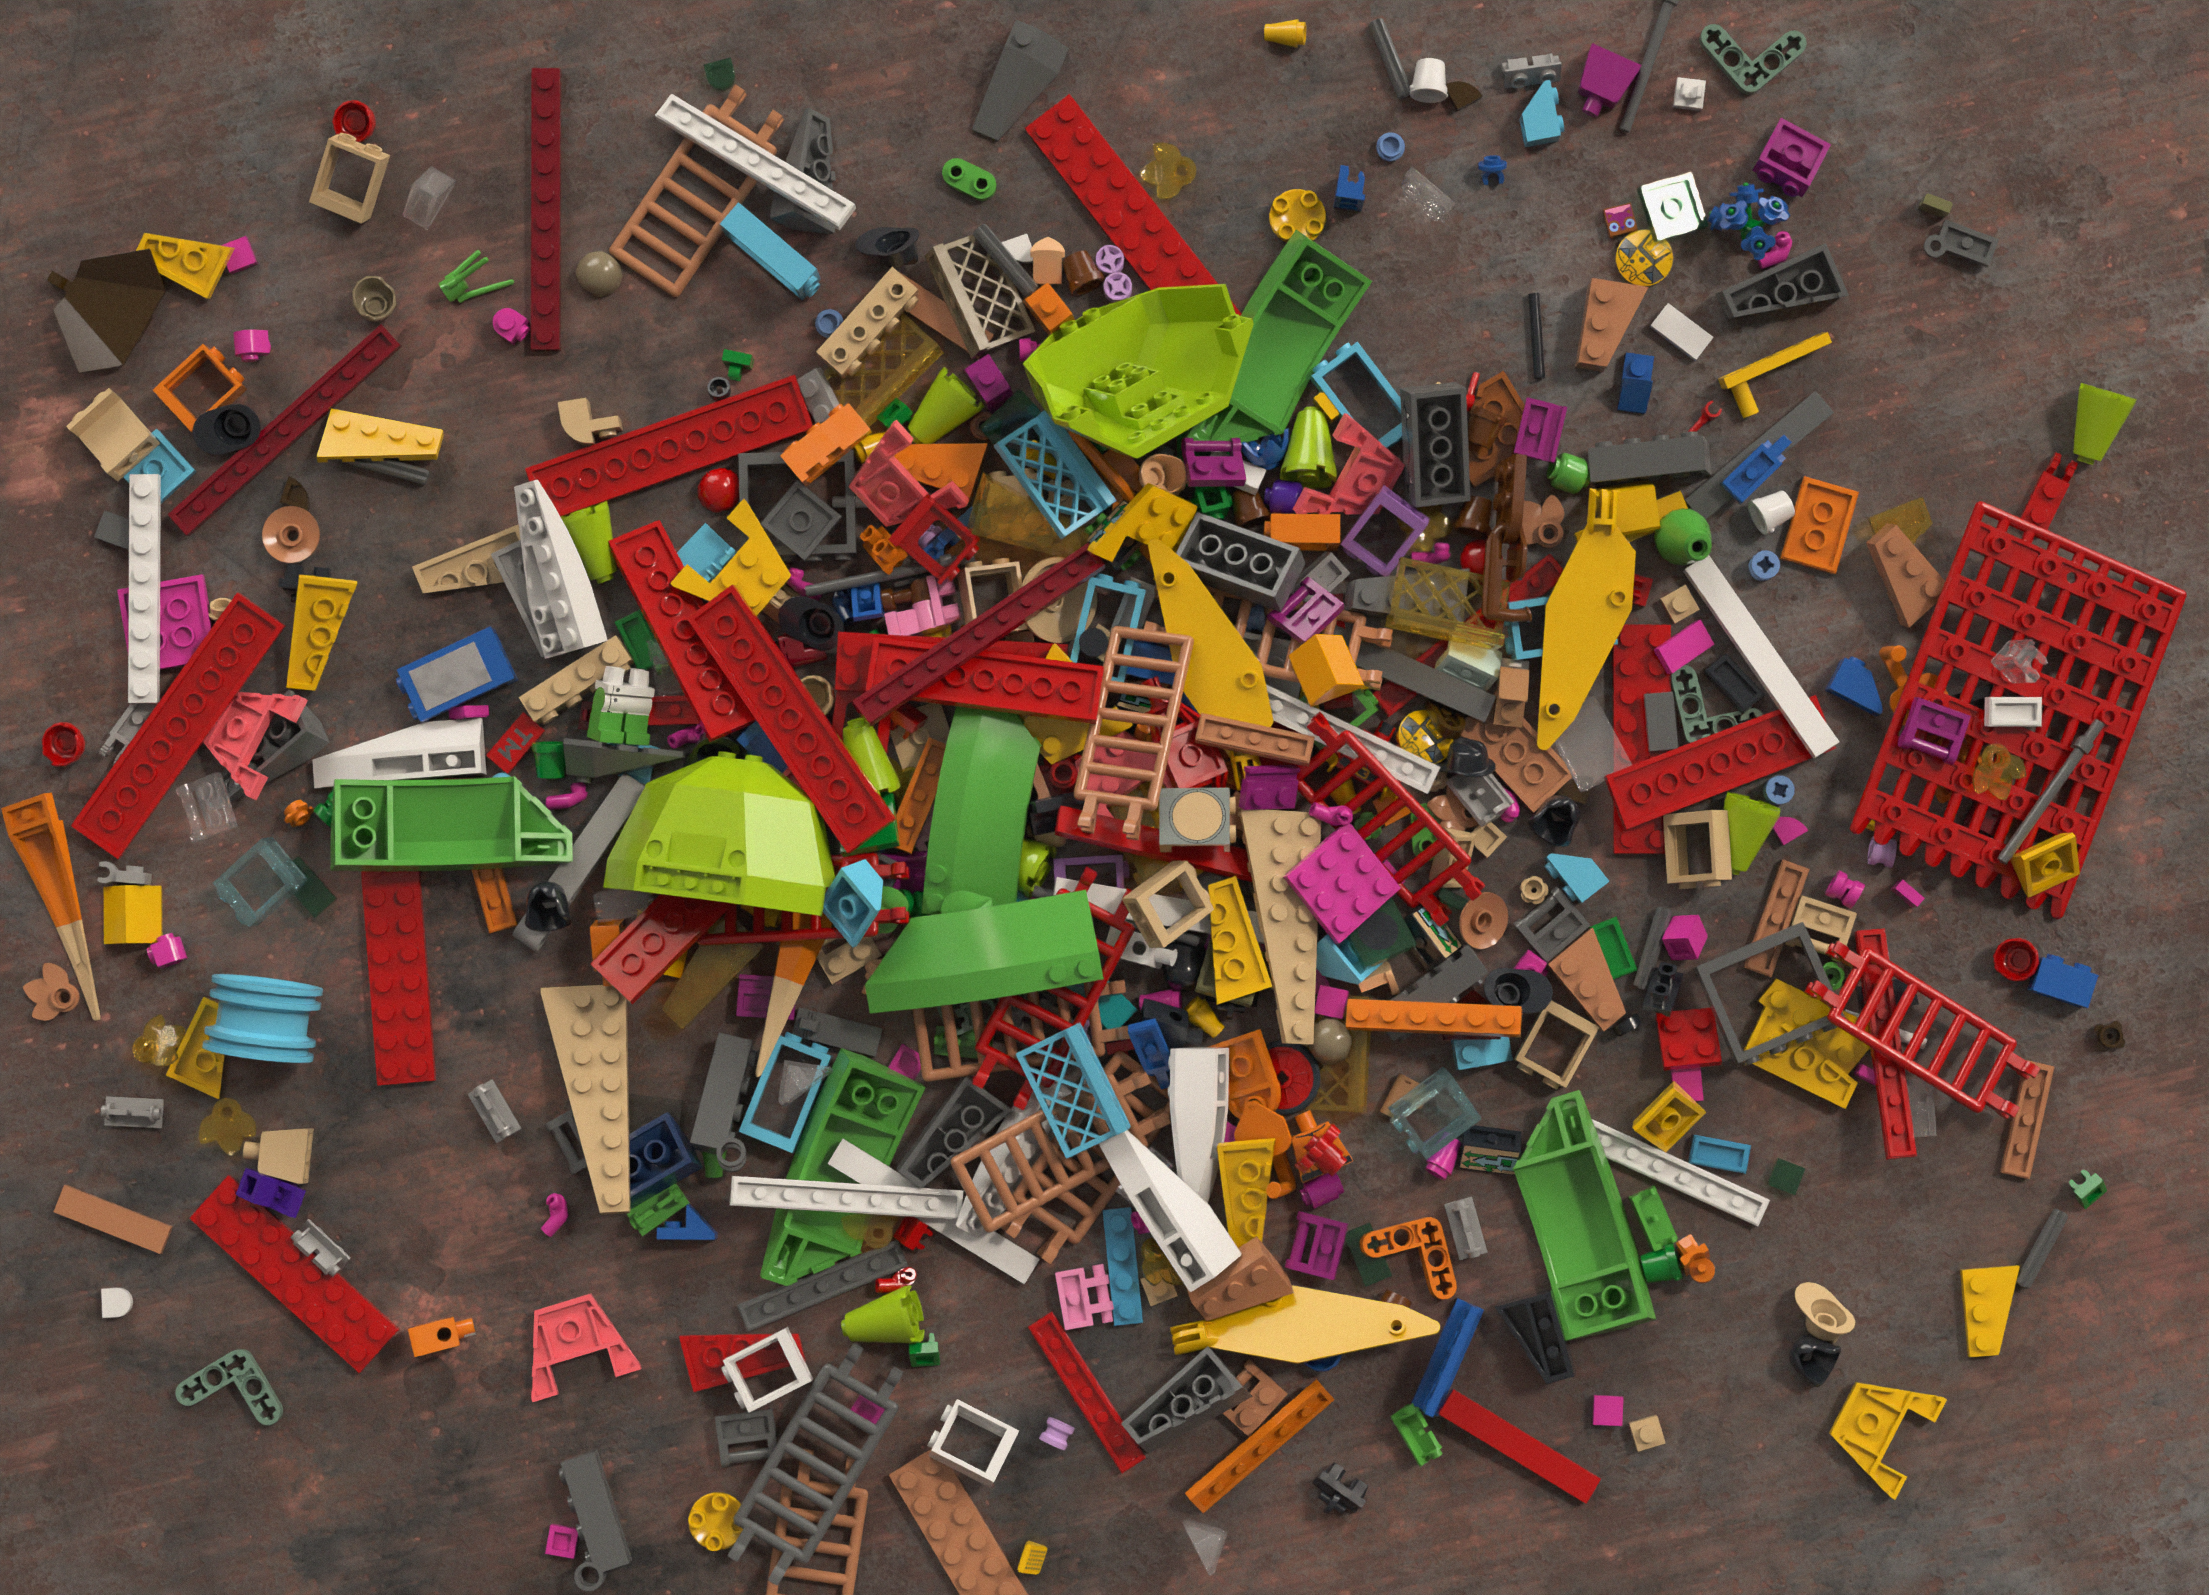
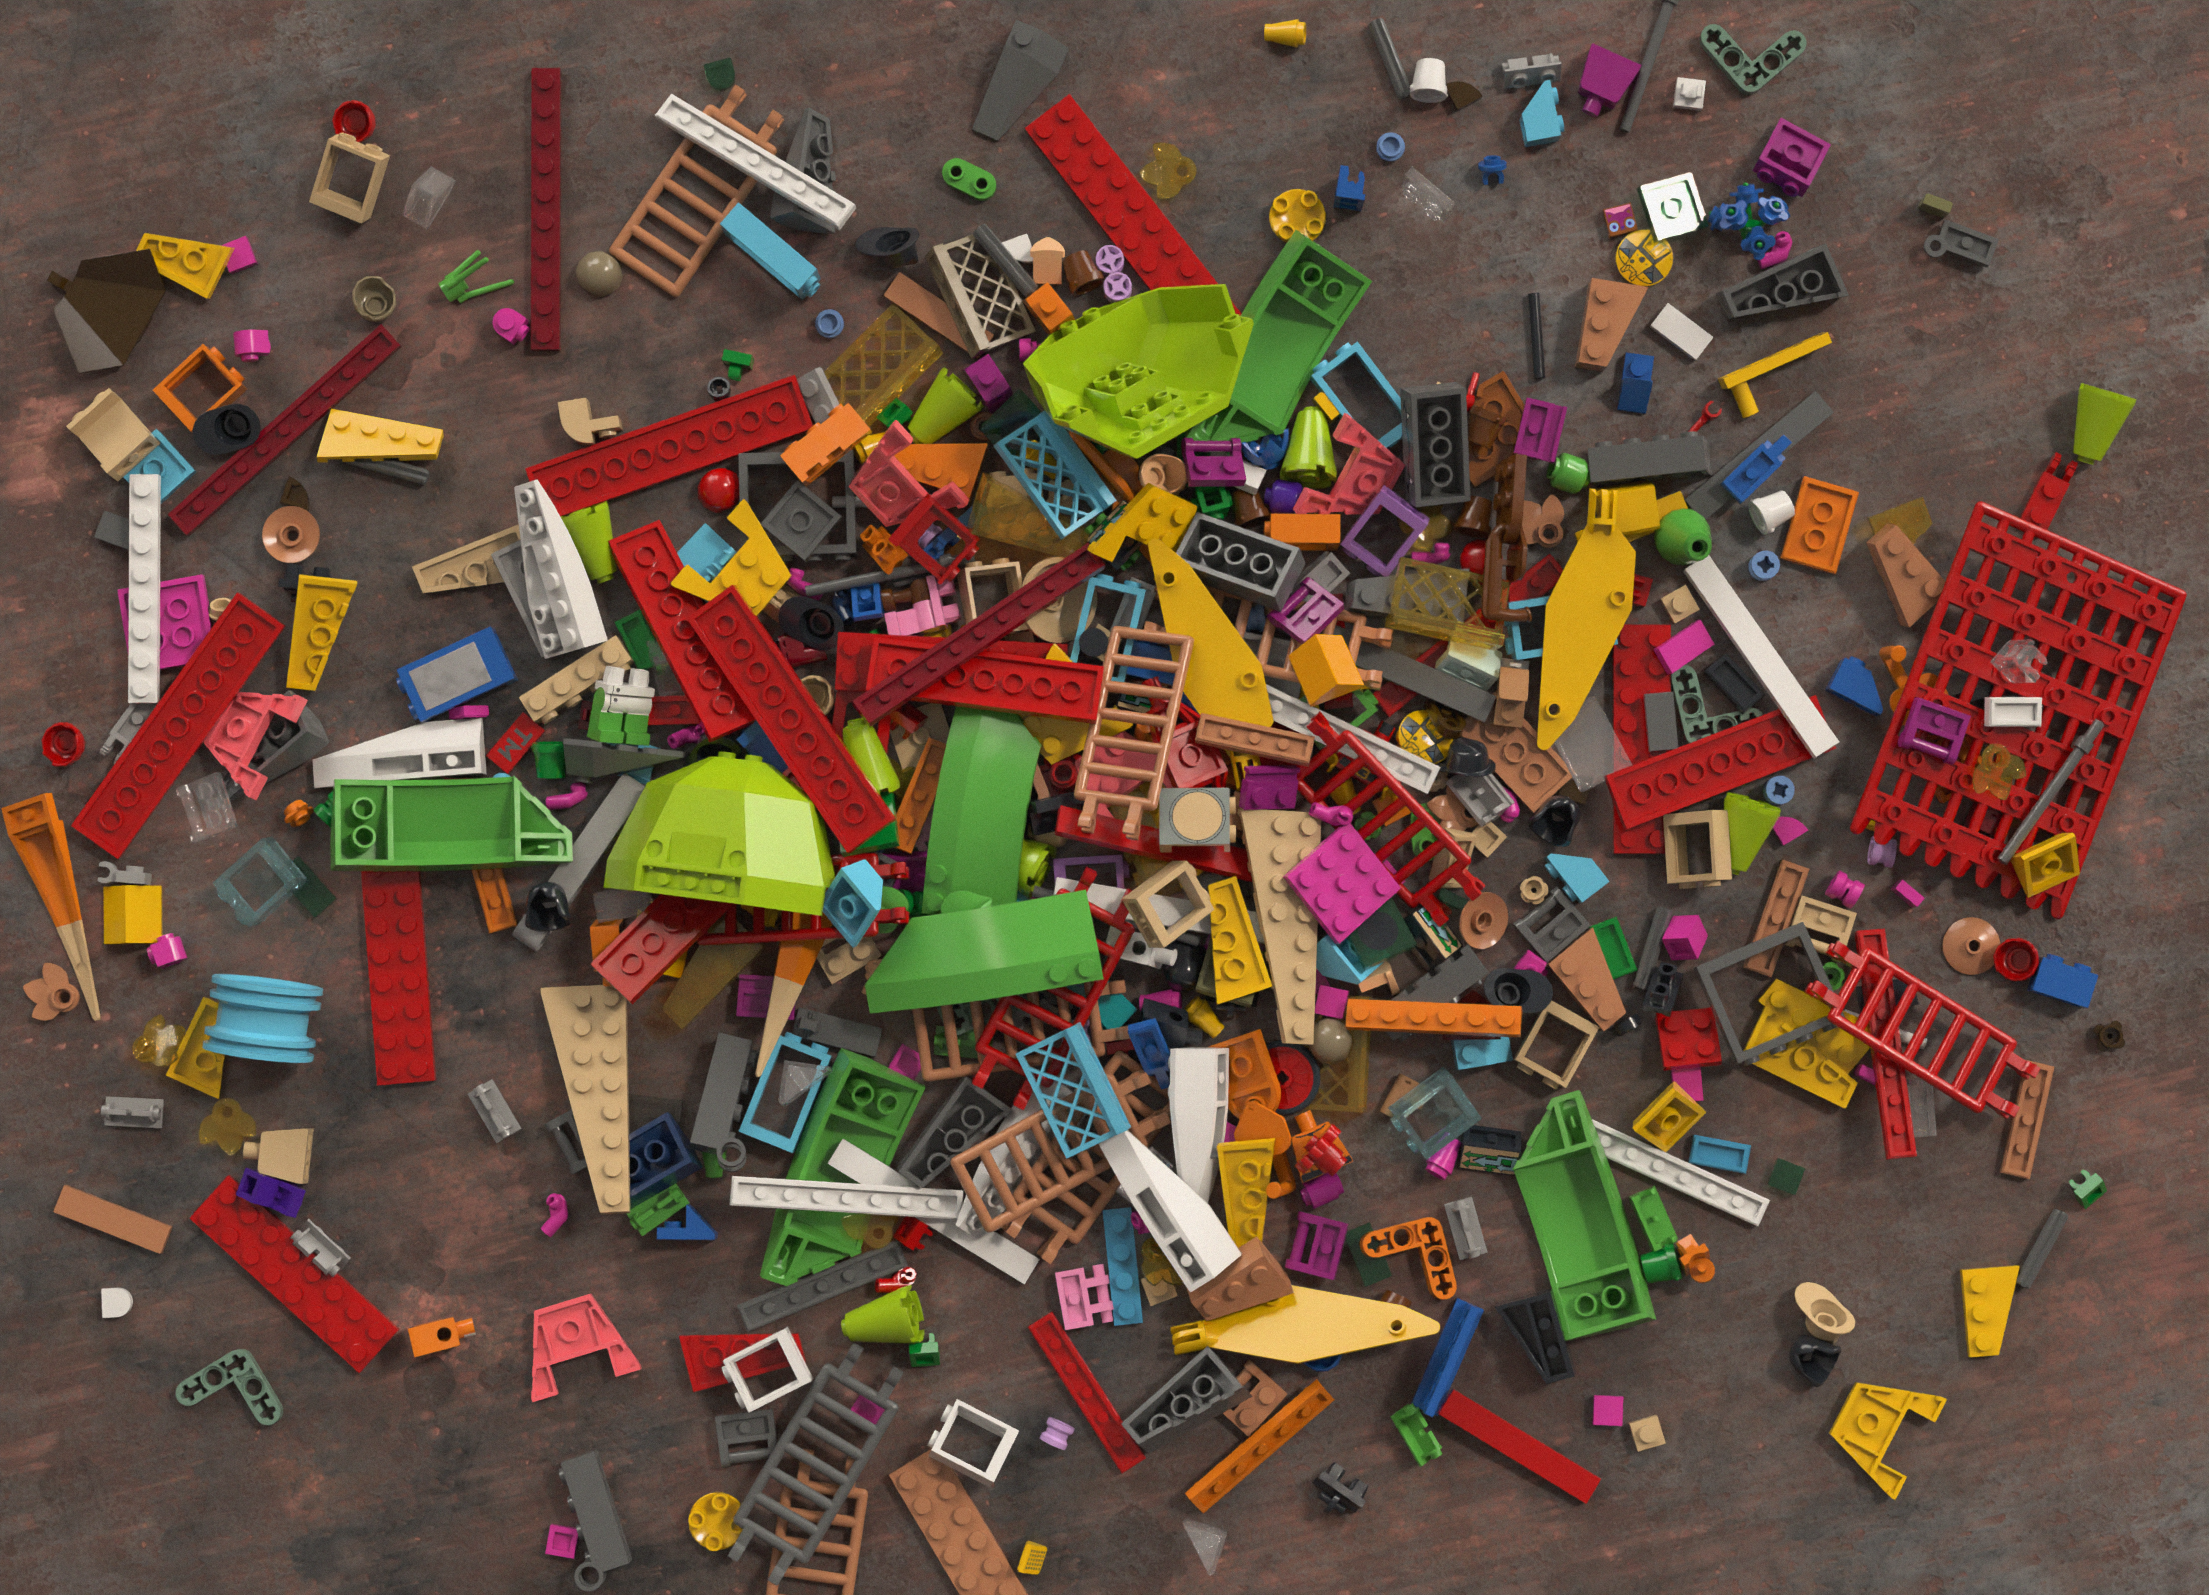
tan brick [816,267,919,379] -> none
none -> nougat dish [1942,917,2000,975]

